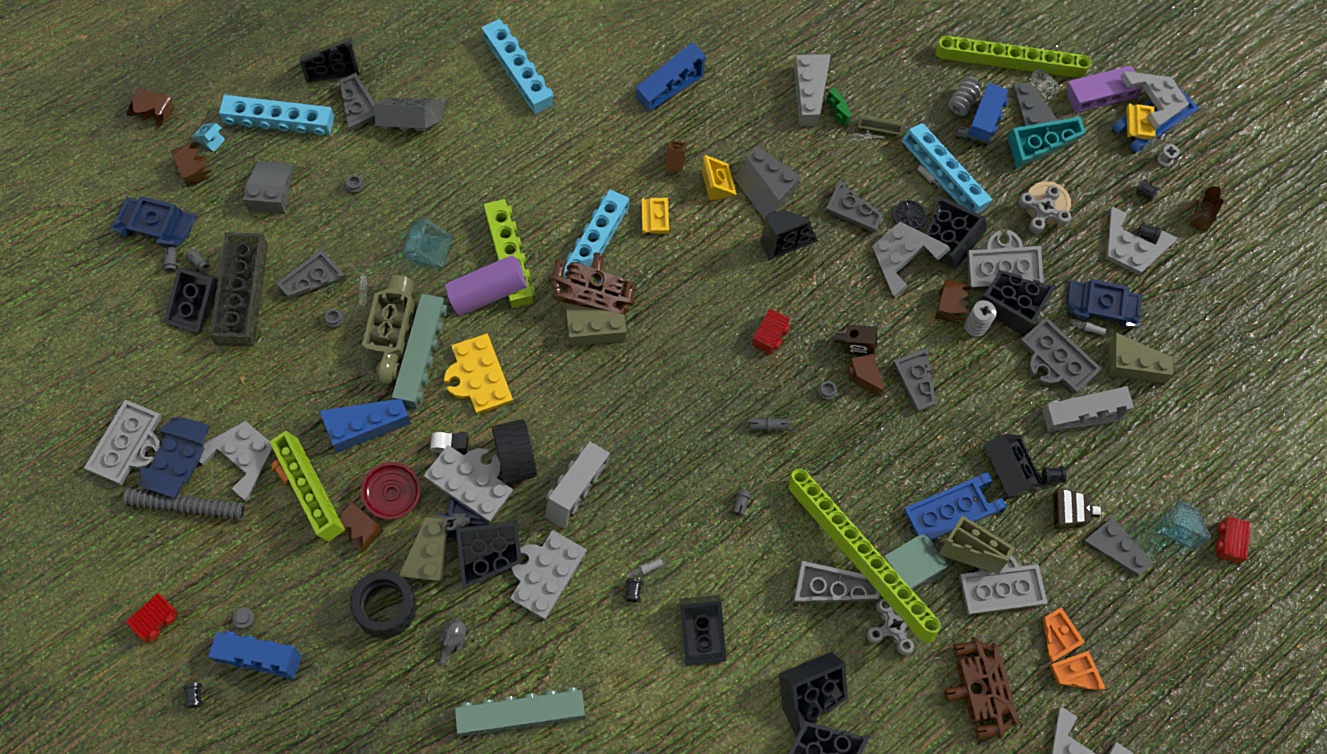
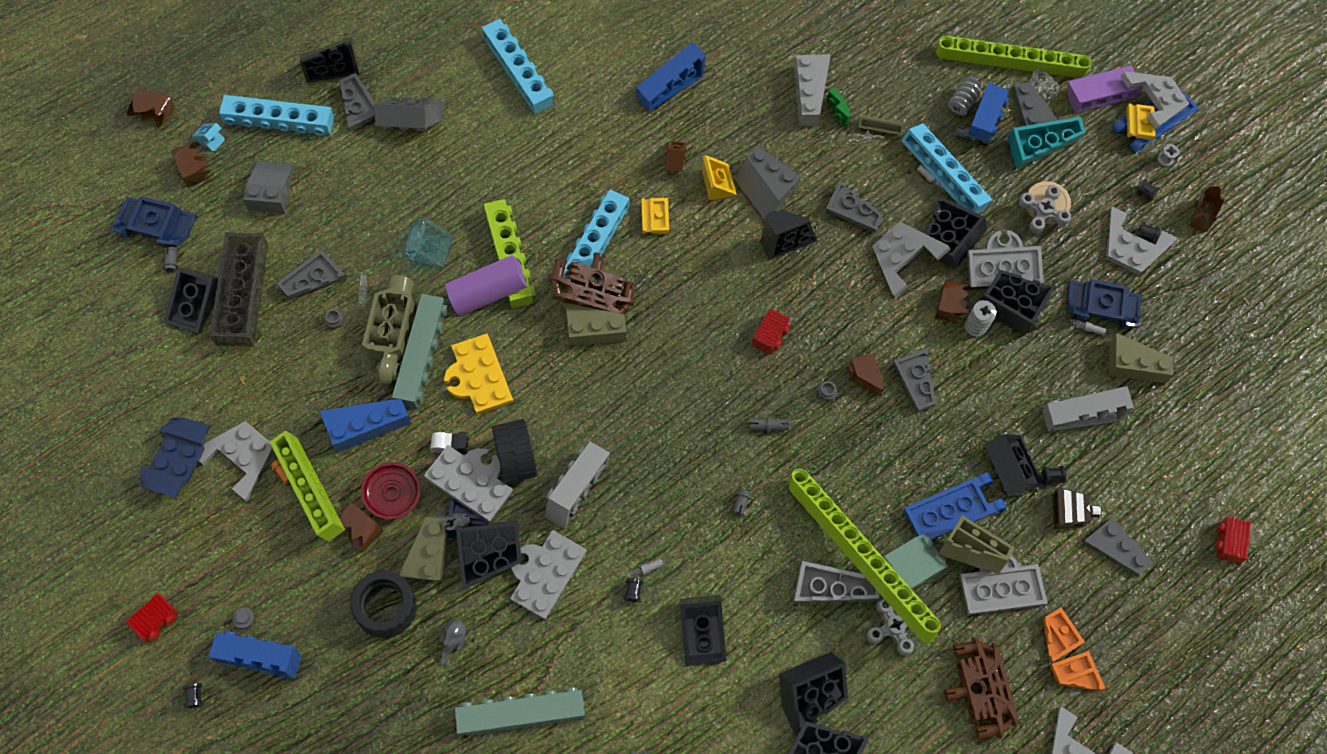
light grey plate [84,400,162,485] -> none
dark grey piece [123,488,245,521] -> none
dark grey pin [185,249,209,272] -> none
dark grey plate [345,175,364,193] -> none
dark brown torso [834,325,878,357] -> none
black wheel [893,200,927,230] -> none
dark grey plate [1020,317,1102,394] -> none
clear light blue slope [1157,501,1211,550] -> none

